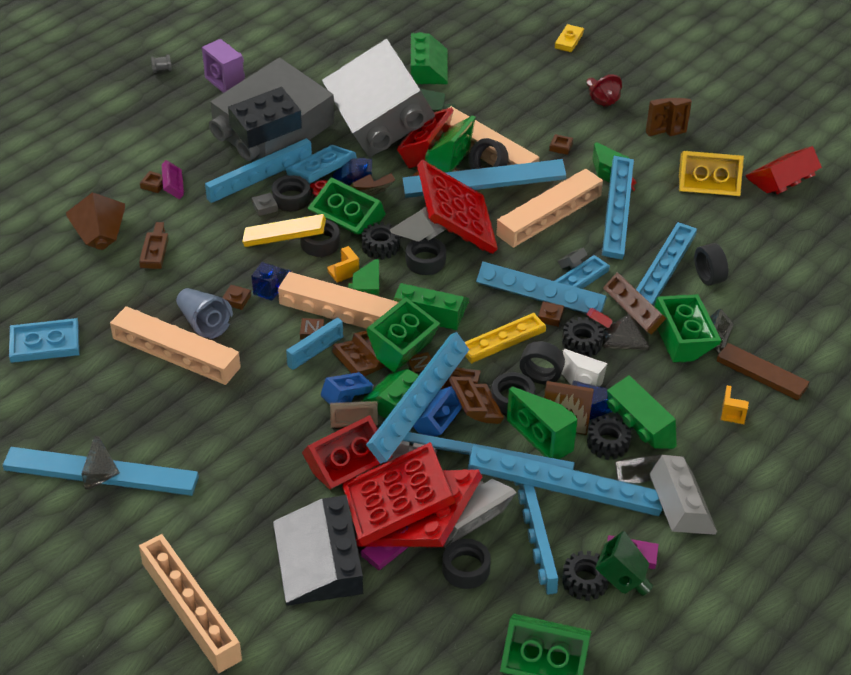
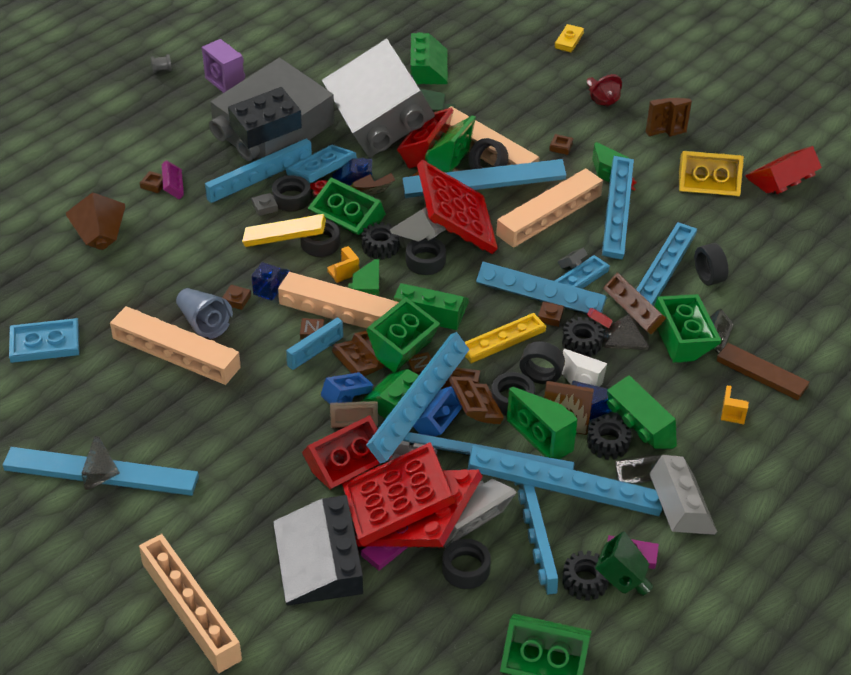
reddish brown hinge [139,222,169,269] -> none

